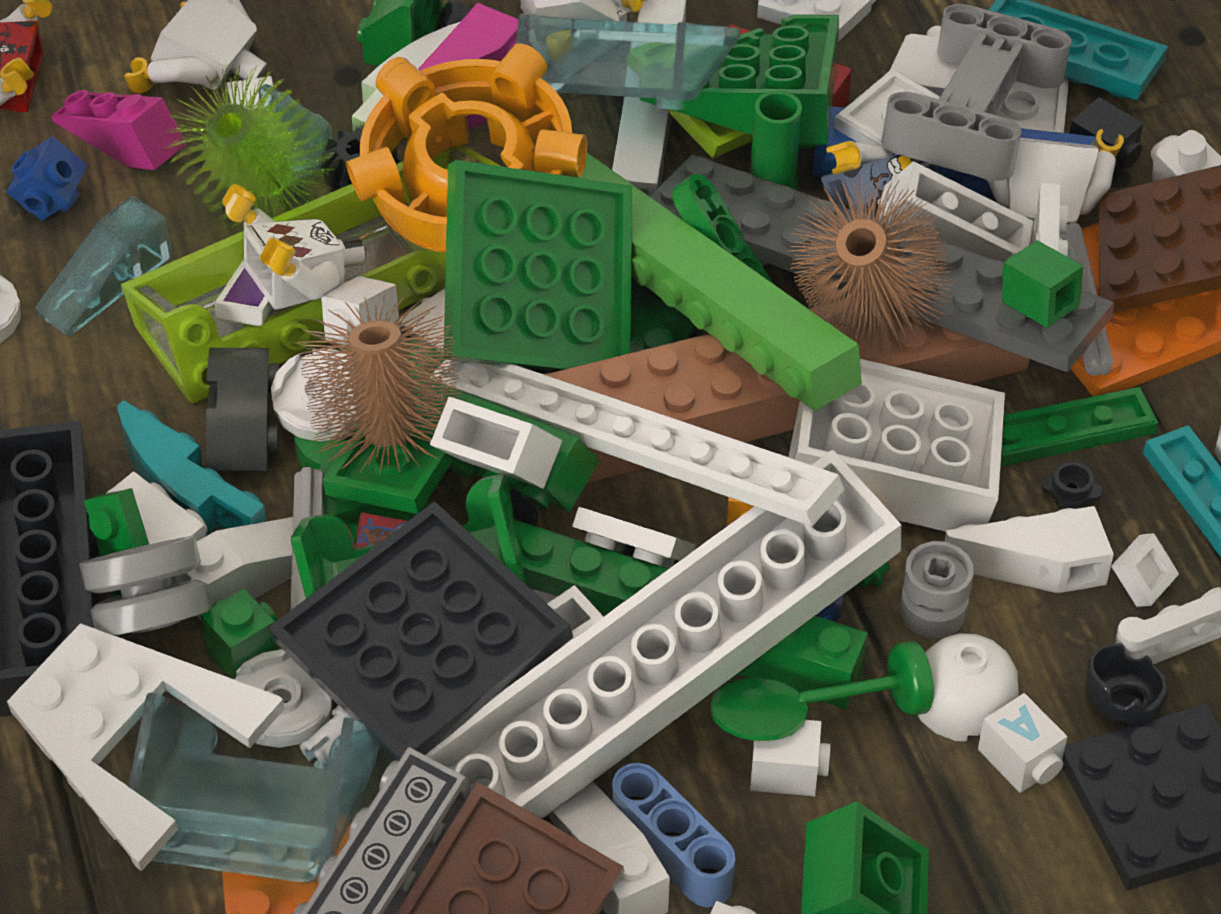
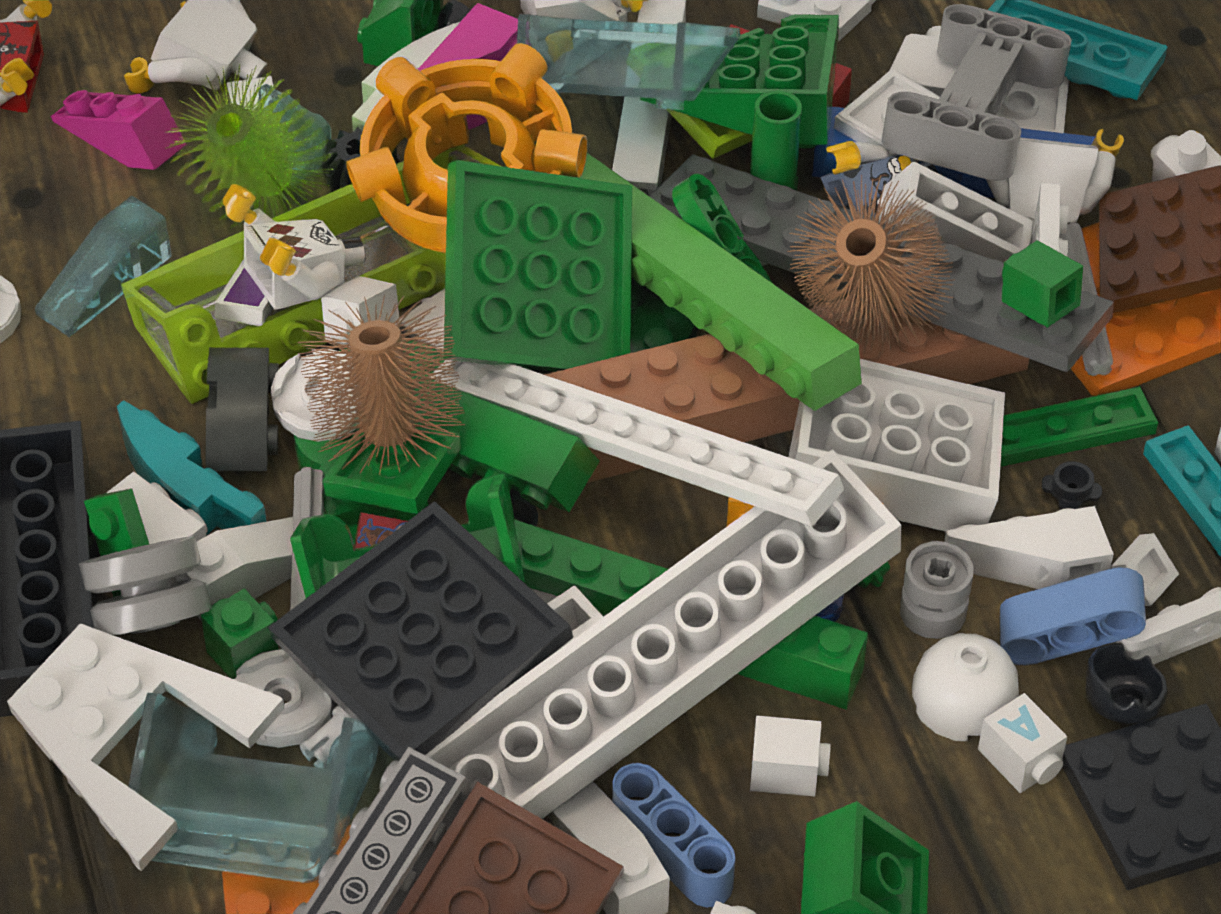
blue brick [6,136,88,221] -> none
white brick [430,397,562,489] -> none
white plate [572,507,695,569] -> none
green piece [710,641,934,741] -> none
black brick [1069,97,1143,176] -> none
none -> medium blue beam [1000,567,1146,665]

